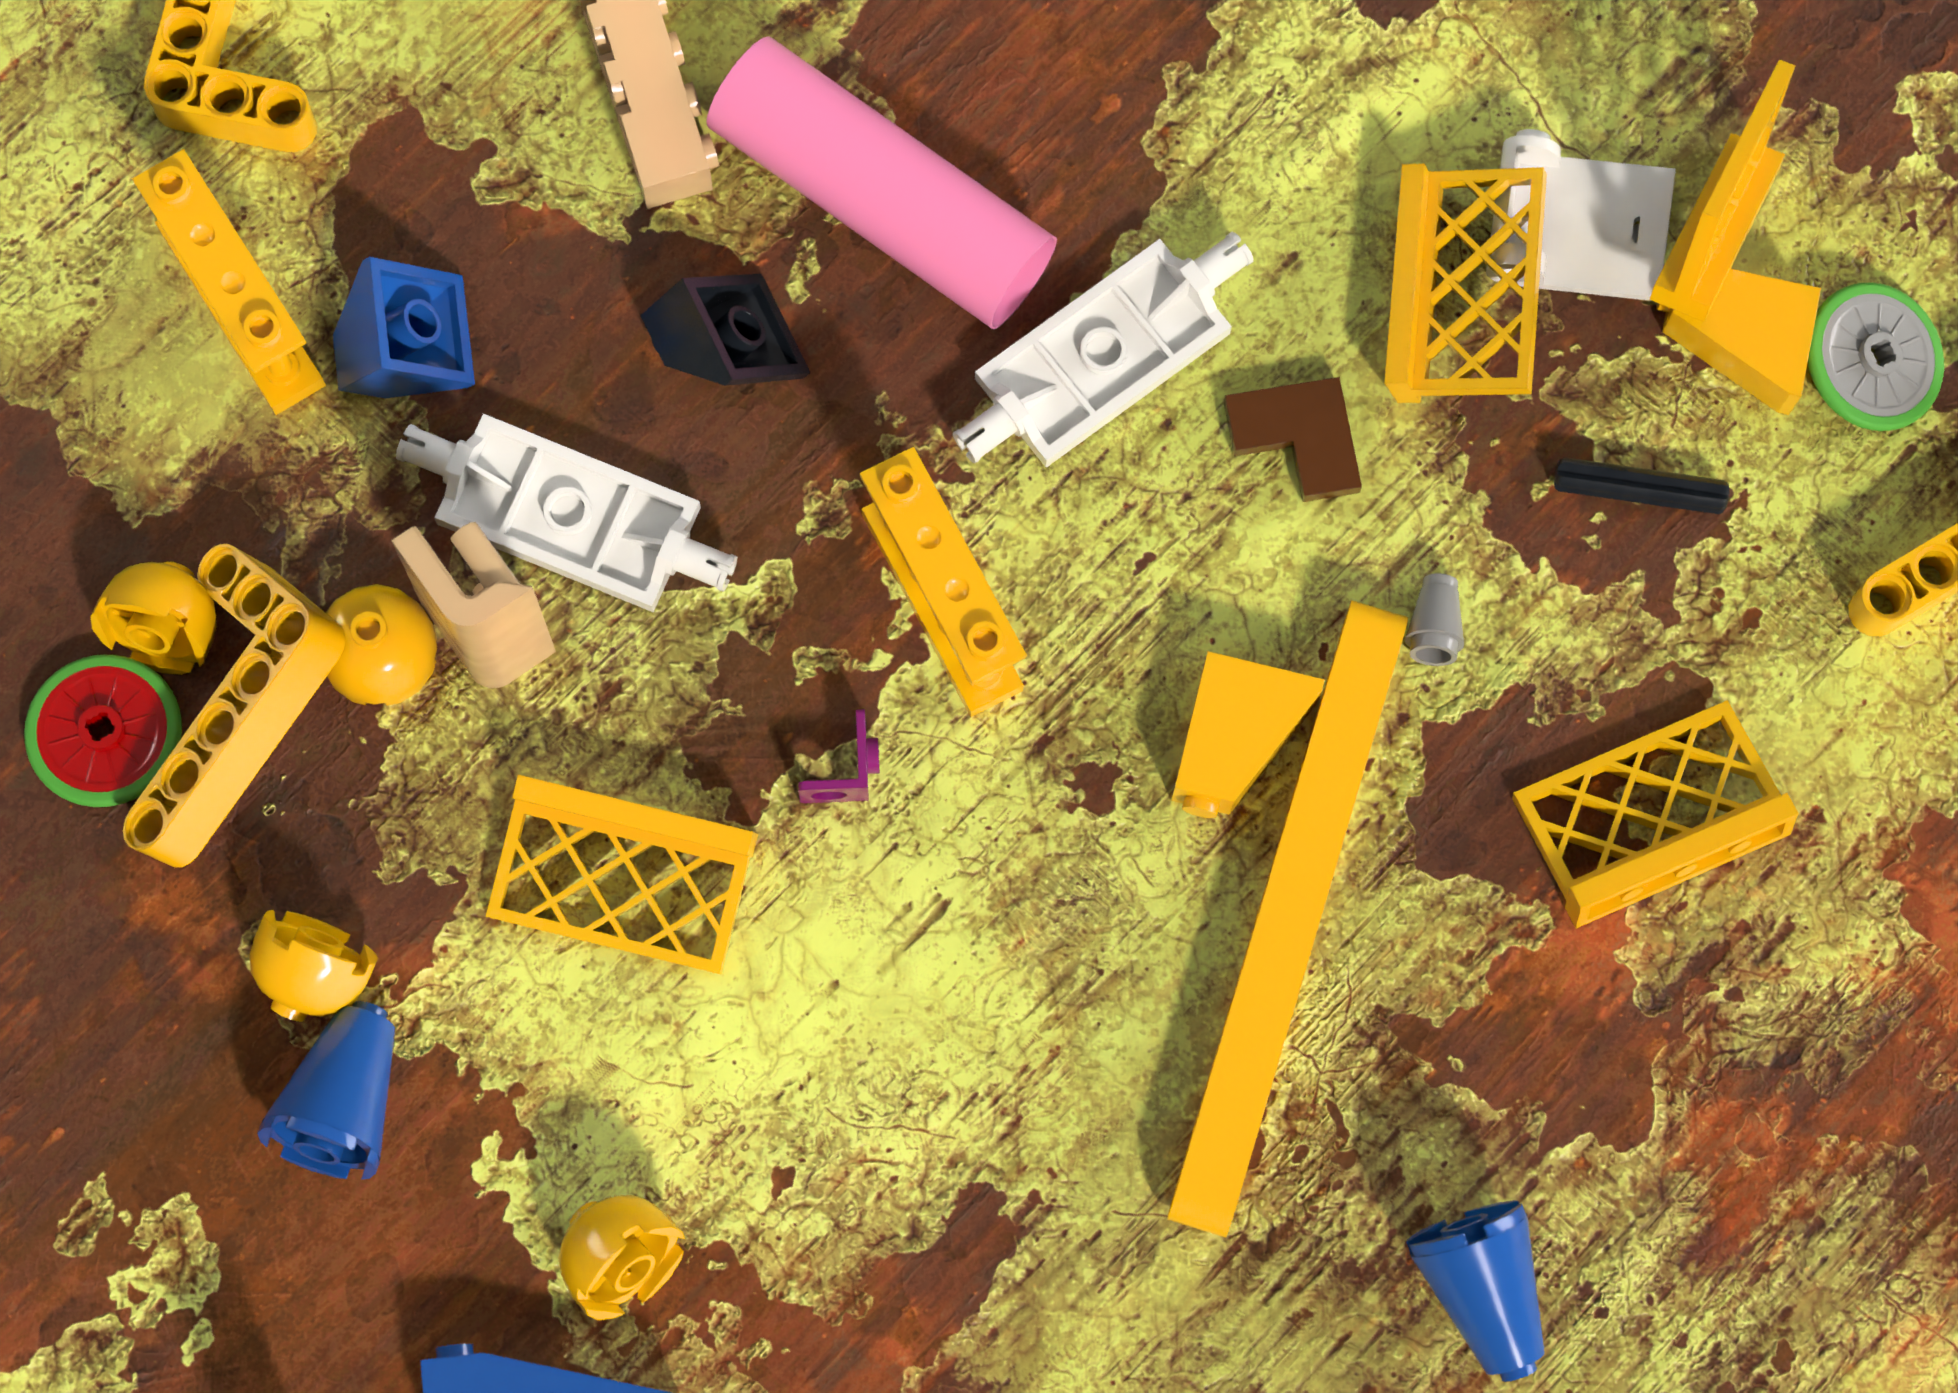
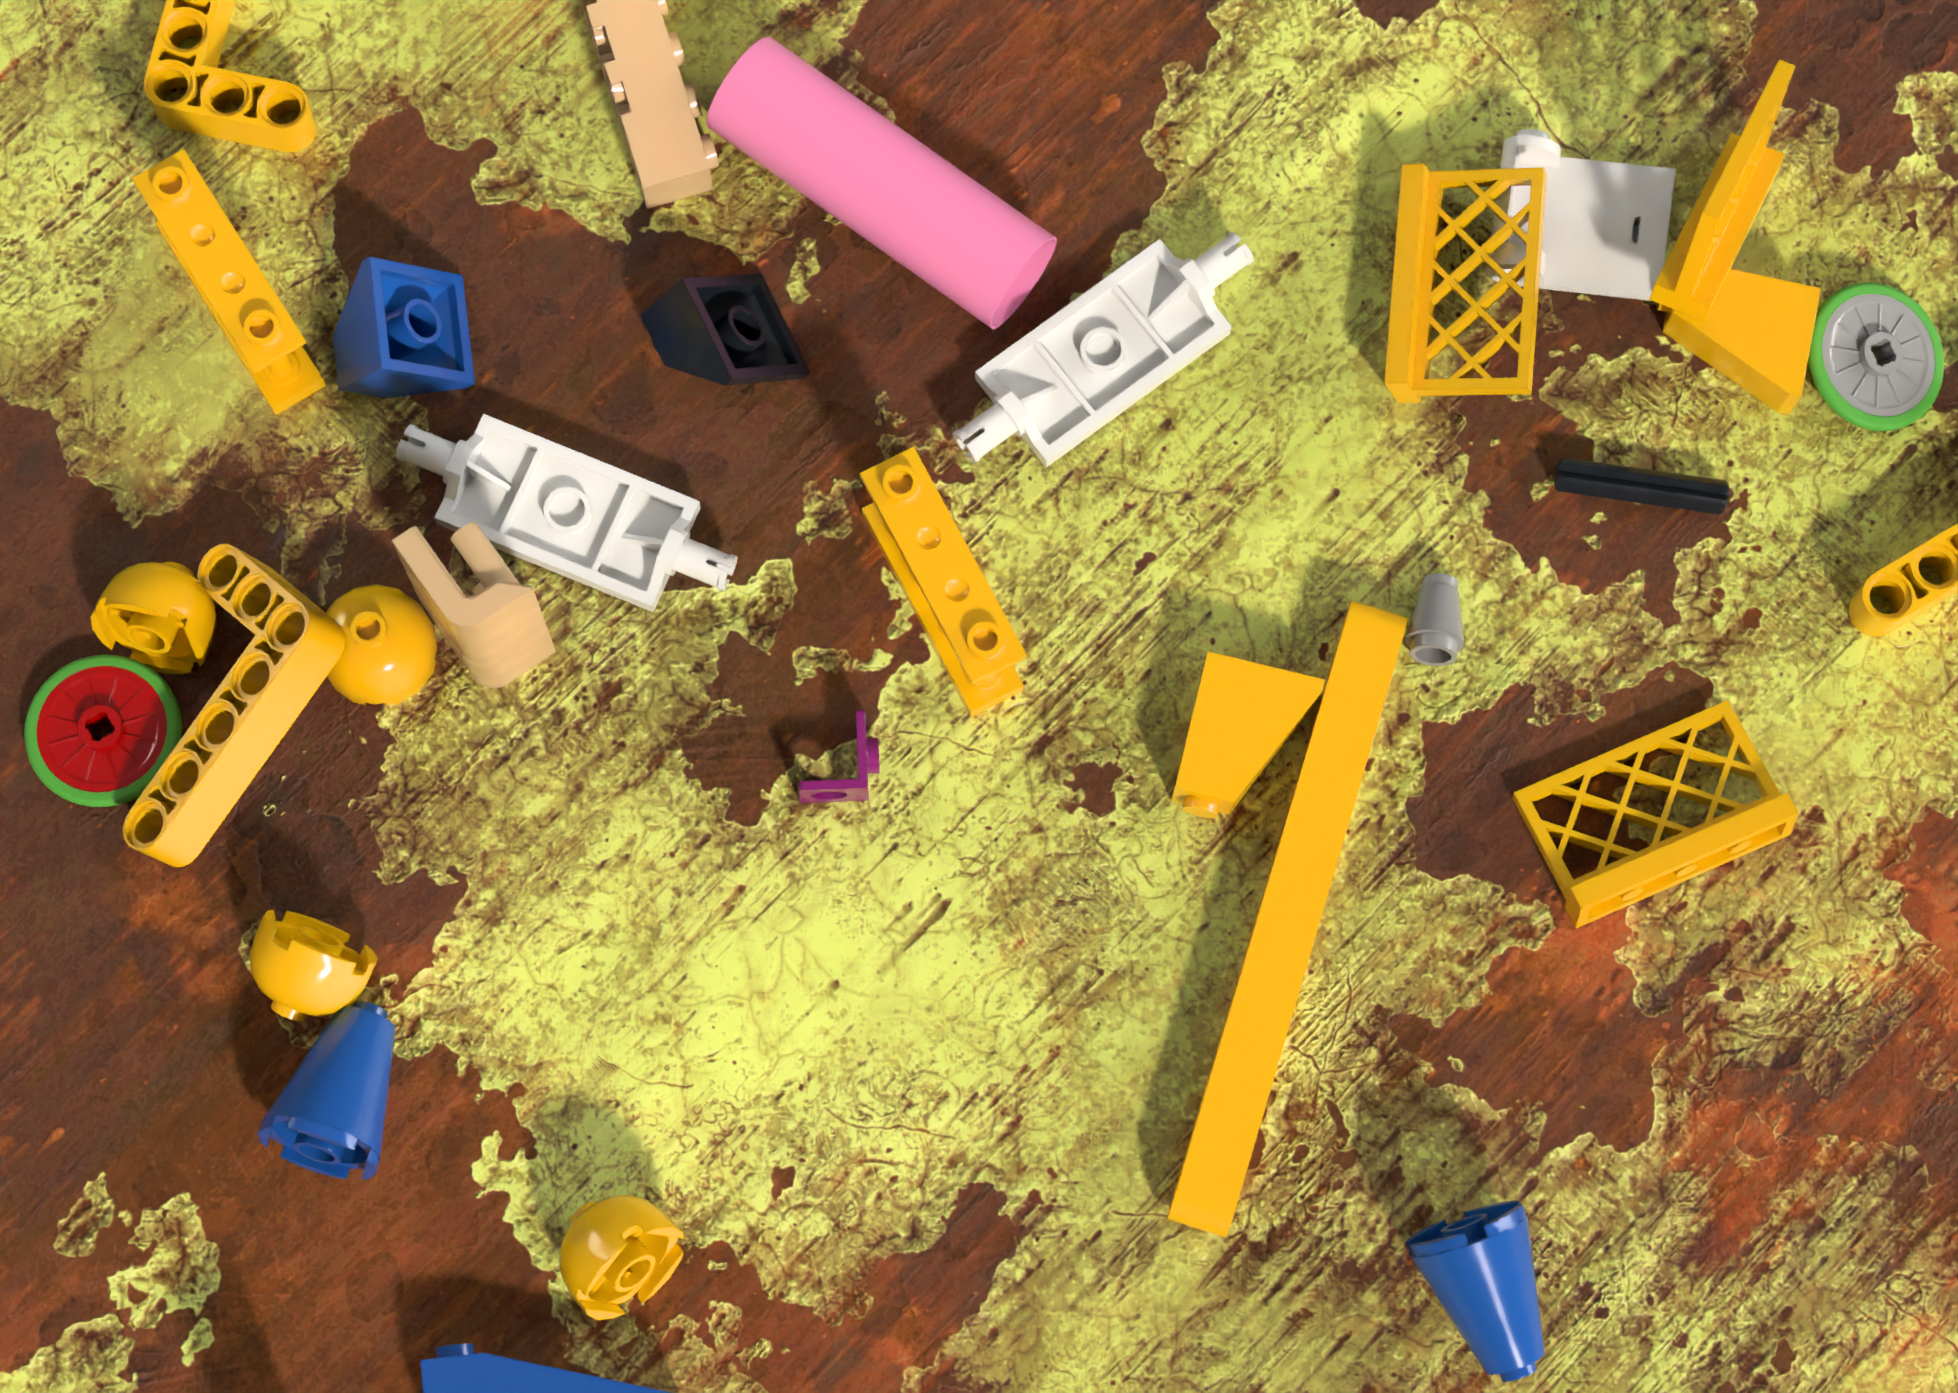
yellow fence [485,775,758,974] -> none
reddish brown tile [1223,377,1362,502] -> none

